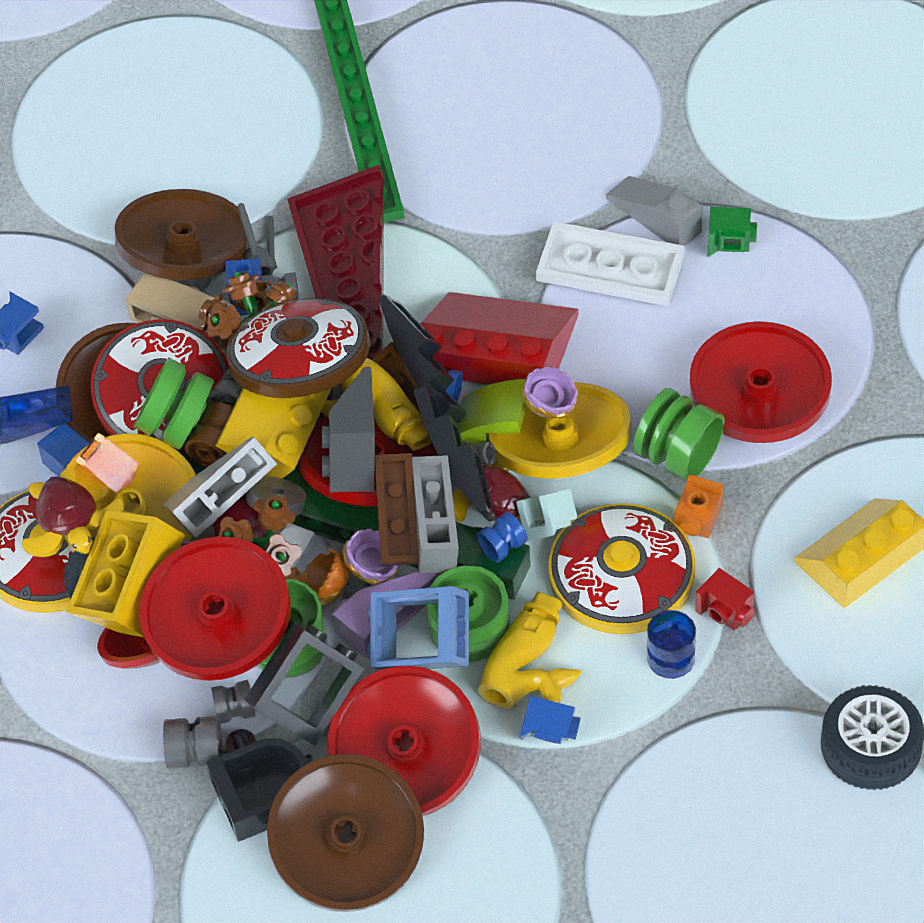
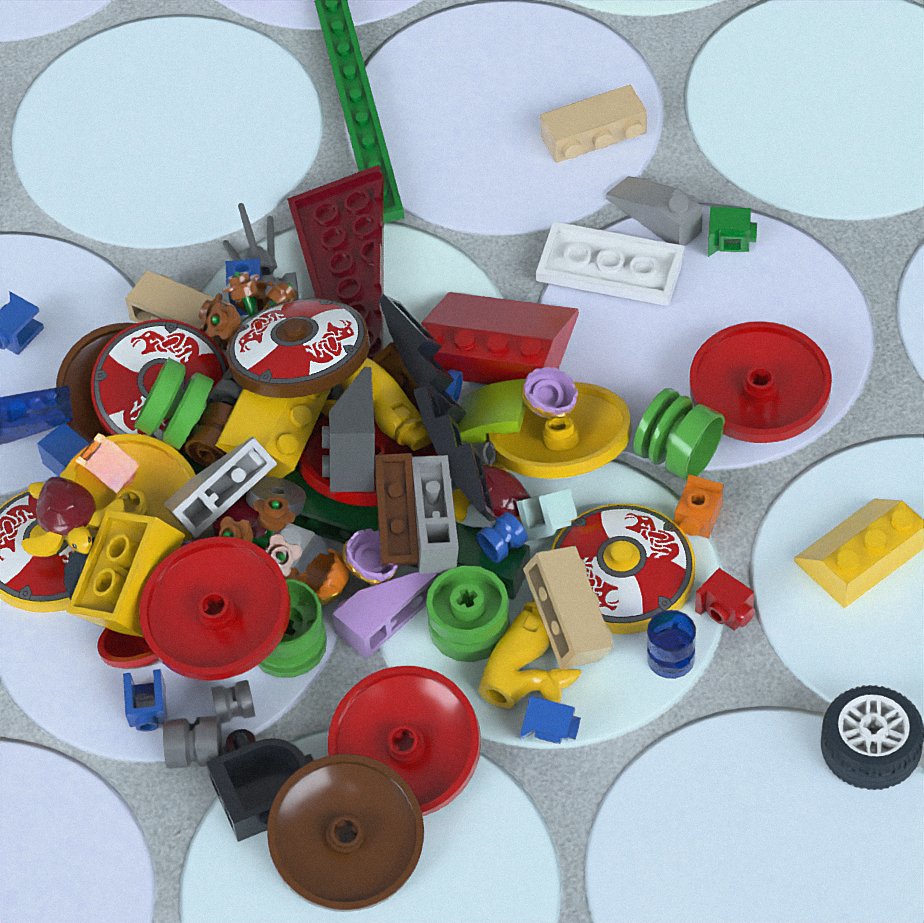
reddish brown dish [115,189,249,280] -> none
black window [244,623,365,746] -> none
medium blue window [367,586,469,670] -> none
none -> blue window [123,669,167,732]
none -> tan brick [523,546,614,669]
none -> tan brick [540,84,647,163]

